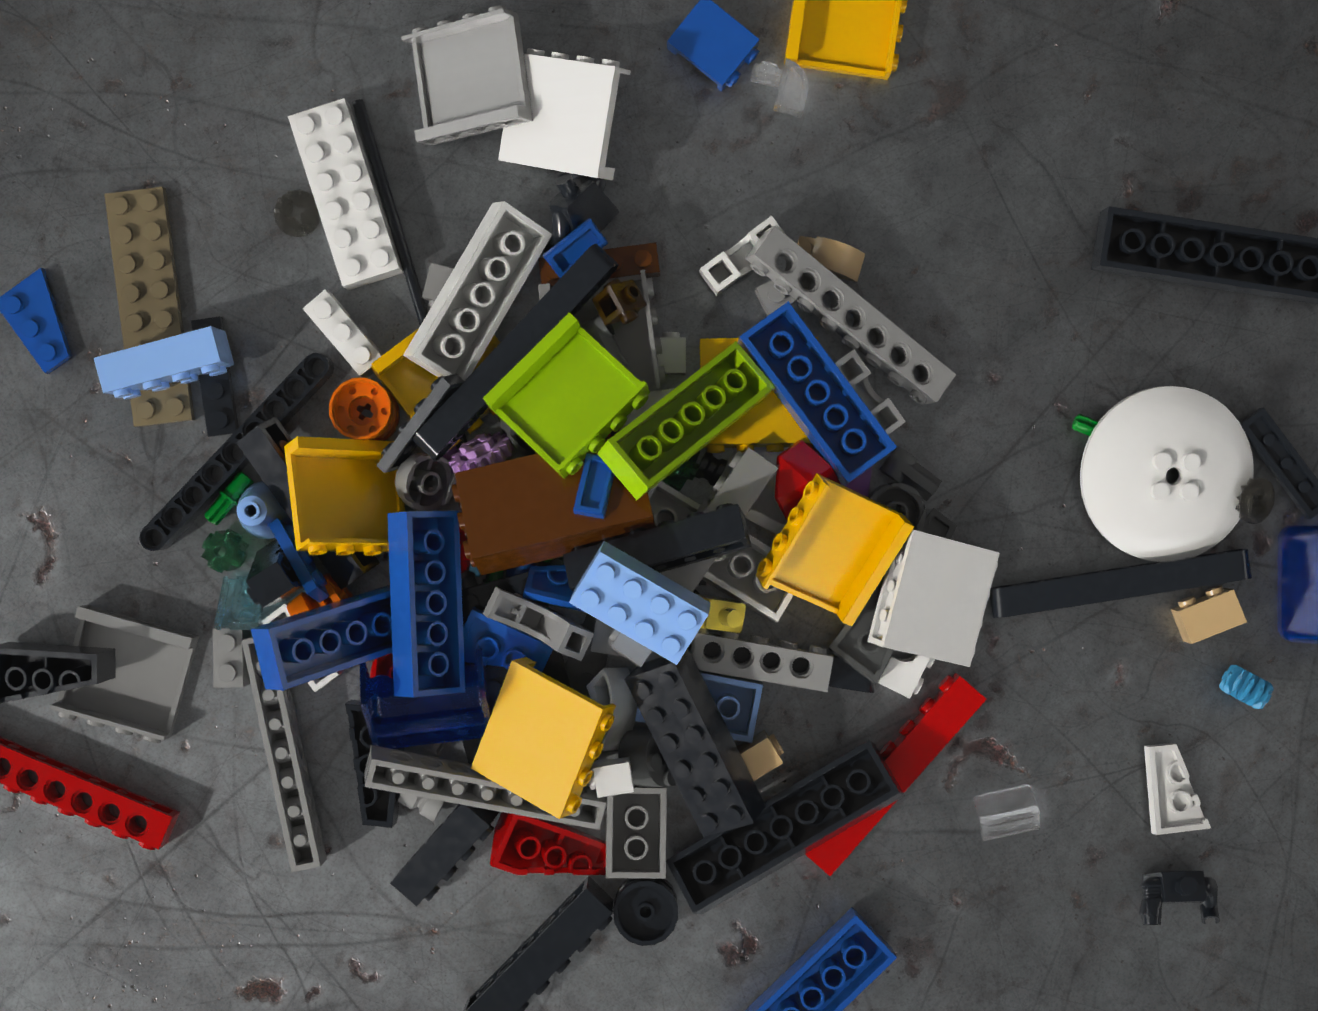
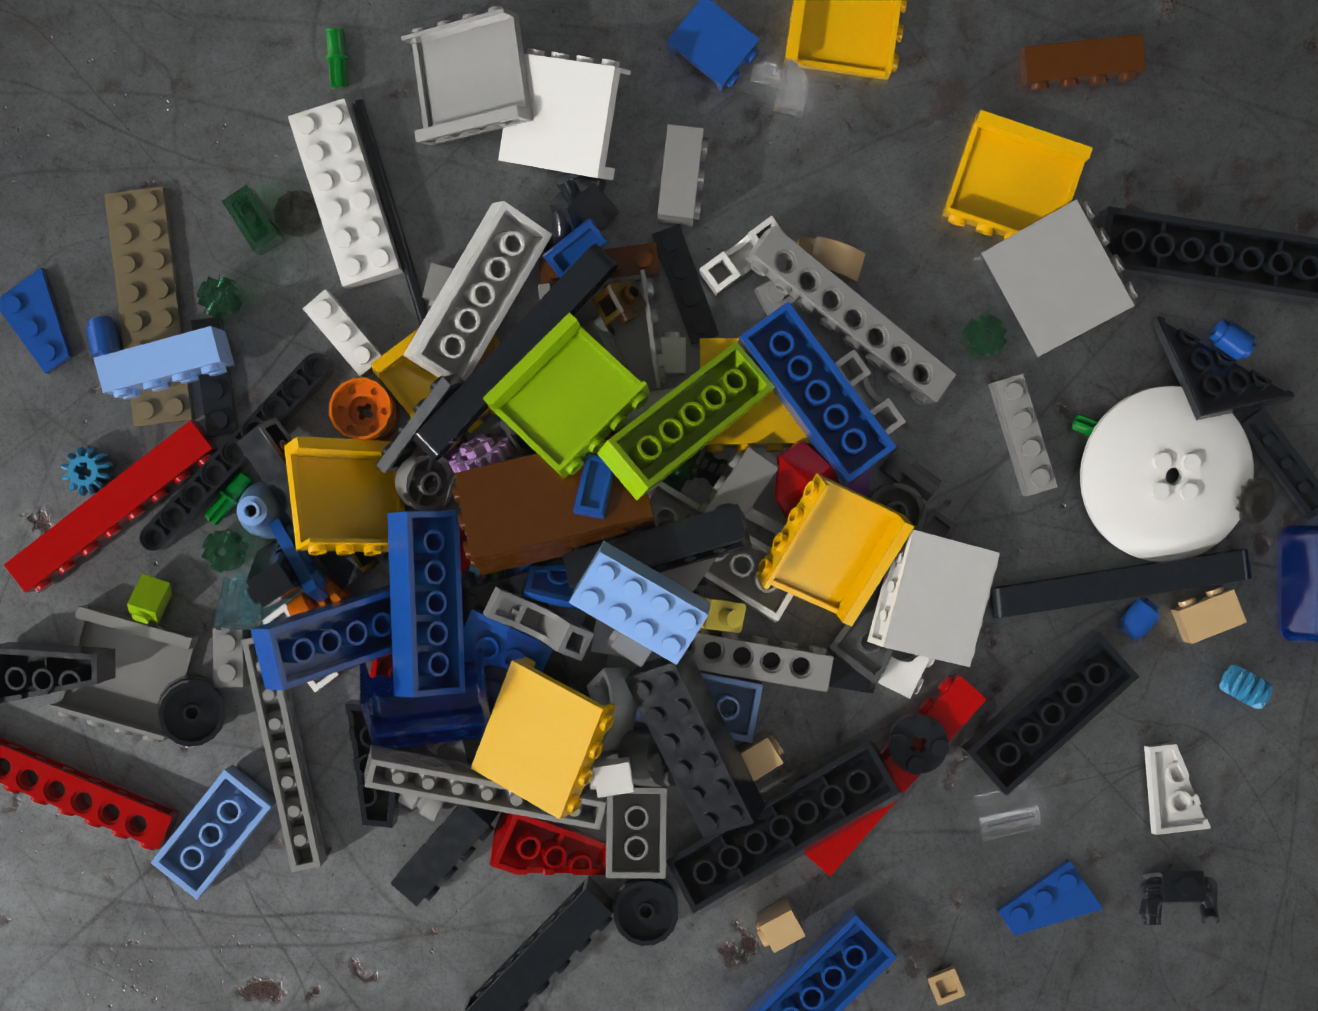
none -> red brick [4,420,219,593]
none -> dark azure gear [61,447,114,496]
none -> blue brick [86,316,121,357]
none -> lime brick [127,573,172,625]
none -> light blue brick [151,765,276,900]
none -> black wheel [157,675,226,747]
none -> clear green brick [197,275,244,320]
none -> clear green brick [221,185,286,256]
none -> green axle [325,28,349,89]
none -> black plate [652,224,719,345]
none -> light grey brick [658,124,709,227]
none -> tan brick [755,897,806,953]
none -> black plate [888,714,949,775]
none -> tan plate [926,965,965,1006]
none -> yellow panel [942,110,1093,240]
none -> clear green brick [961,314,1007,359]
none -> black brick [961,630,1139,796]
none -> light grey panel [981,198,1139,357]
none -> light grey brick [988,373,1058,496]
none -> blue wing [996,859,1103,935]
none -> reddish brown brick [1018,34,1146,92]
none -> blue brick [1118,597,1161,642]
none -> black tile [1152,316,1295,421]
none -> blue brick [1209,318,1256,360]

